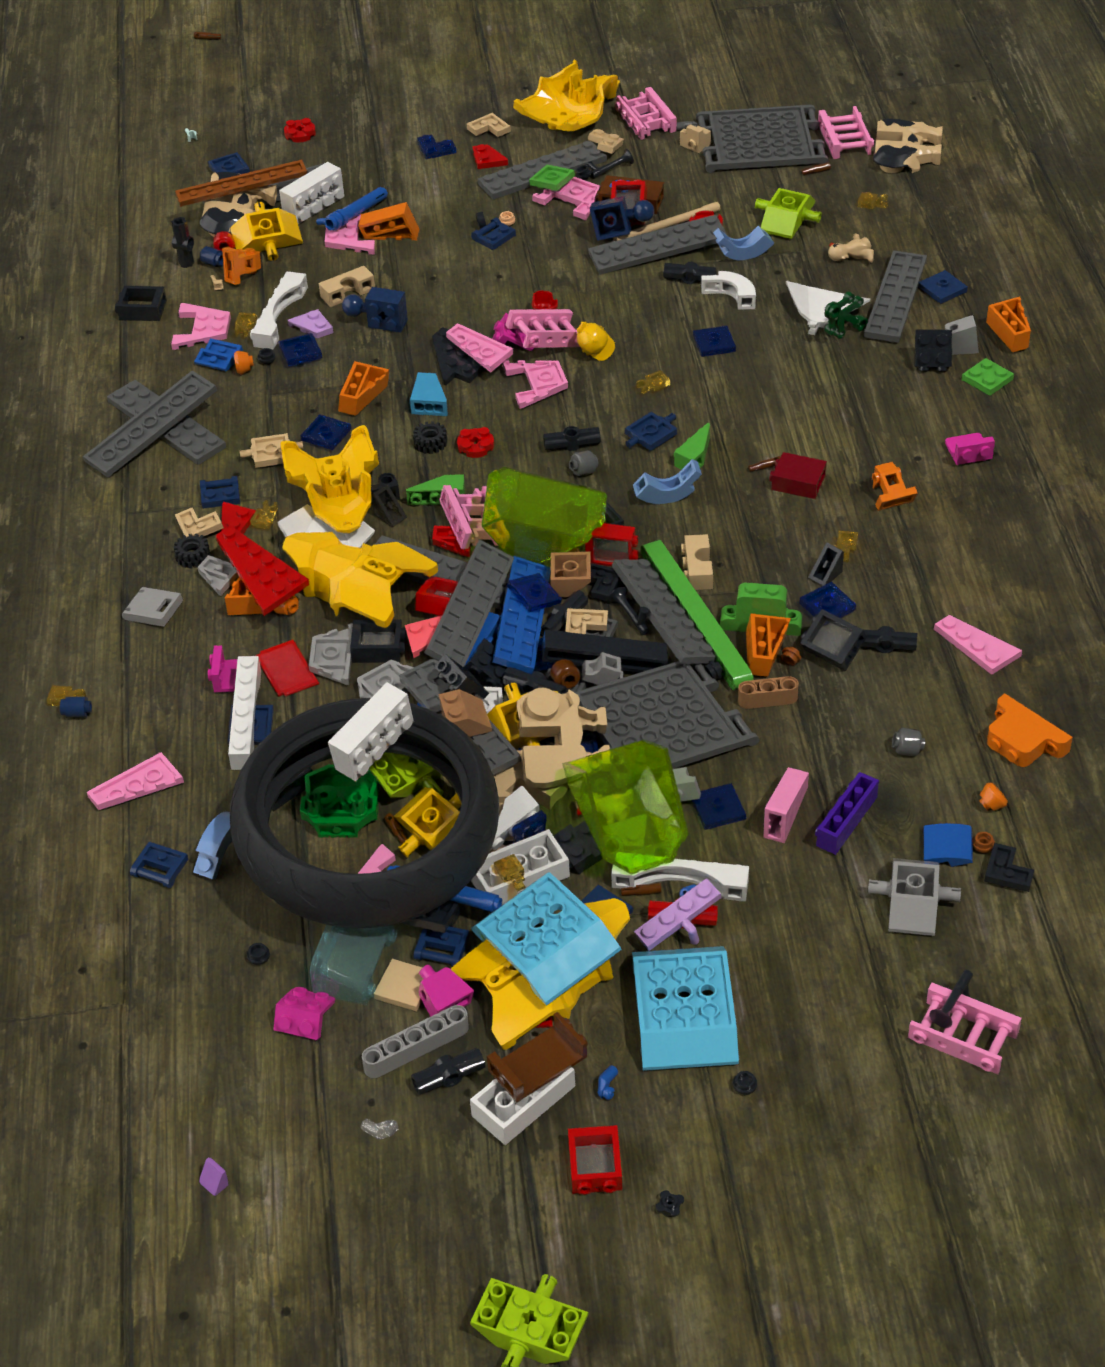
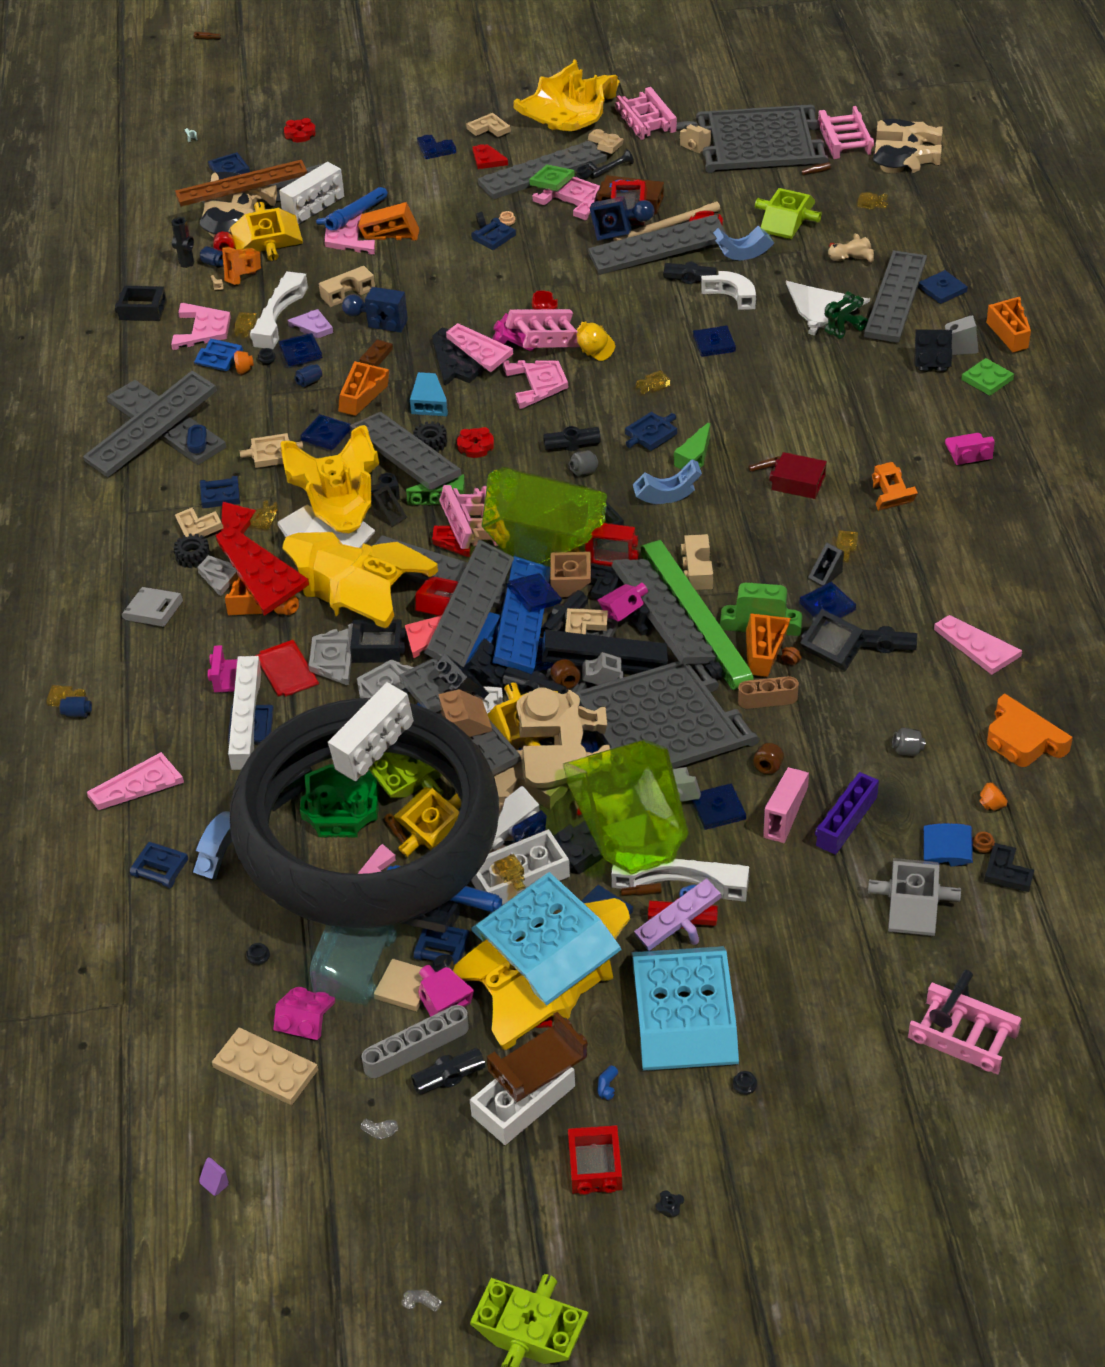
none -> dark blue tile [187,425,207,453]
none -> tan plate [212,1028,318,1105]
none -> dark blue brick [295,364,322,387]
none -> dark grey plate [350,412,462,490]
none -> reddish brown plate [359,339,393,367]
none -> clear arm [401,1290,442,1312]
none -> black plate [432,955,455,972]
none -> dark pink torso [598,583,648,621]
none -> reddish brown head [753,743,784,775]

